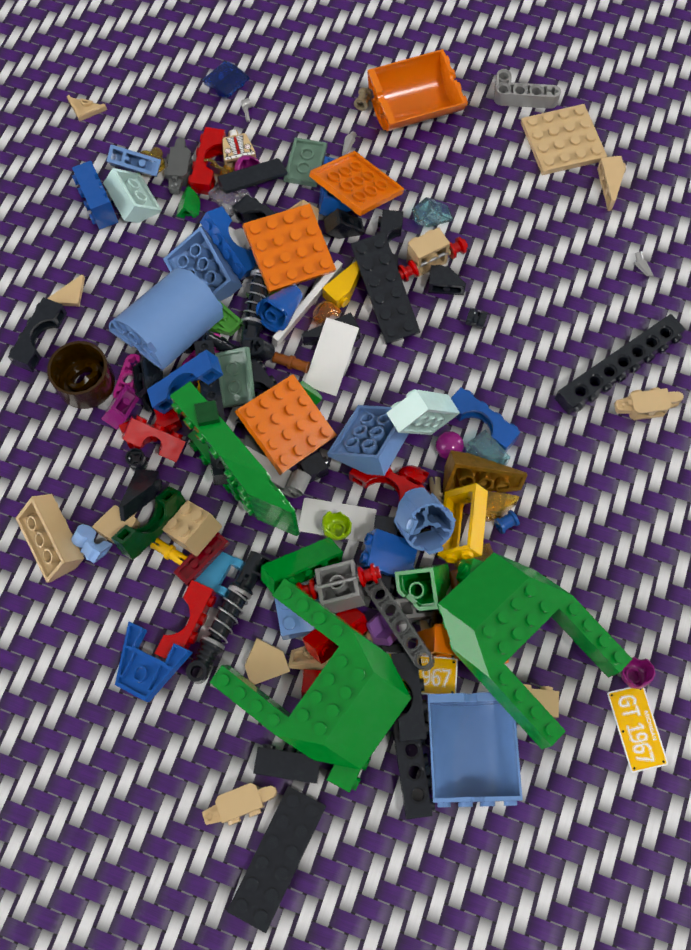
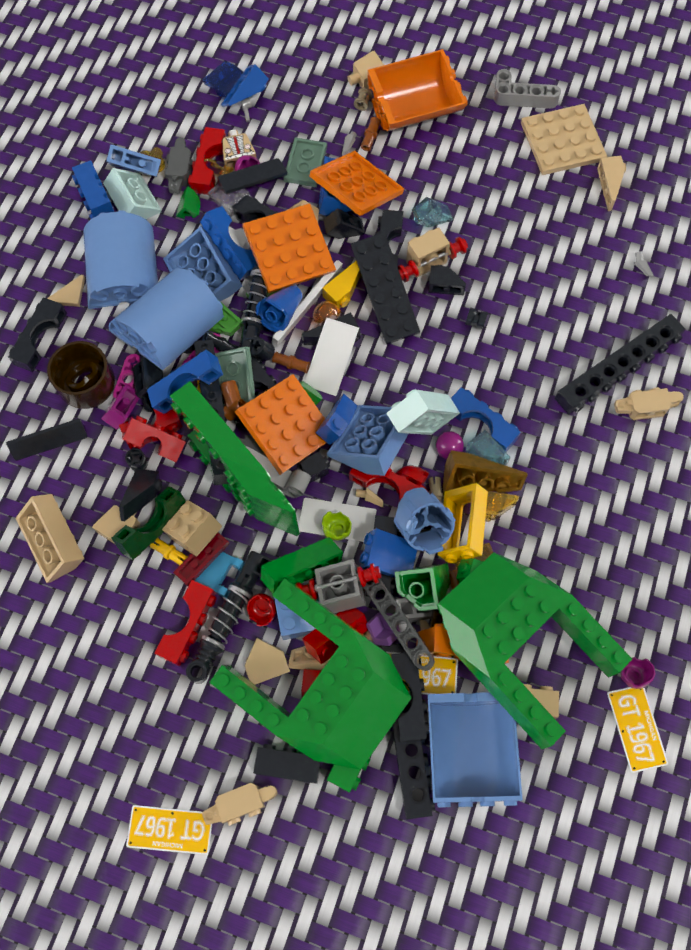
tan tile [67,95,107,122] -> none
light blue leg [71,524,113,564] -> none
blue wing [115,622,193,702] -> none
dark green tile [194,400,220,427] -> none
black plate [227,786,326,933] -> none
blue bush [494,510,520,534] -> none
none -> black slope [6,419,88,461]
none -> medium blue cylinder [83,210,158,309]
none -> yellow sticker [126,805,212,855]
none -> dark orange piece [220,380,246,421]
none -> blue slope [221,64,269,107]
none -> red hair [246,593,277,626]
none -> blue slope [315,394,358,445]
none -> tan torso [348,51,384,89]
none -> tan bar [356,488,383,507]
none -> dark orange pin [361,117,381,151]

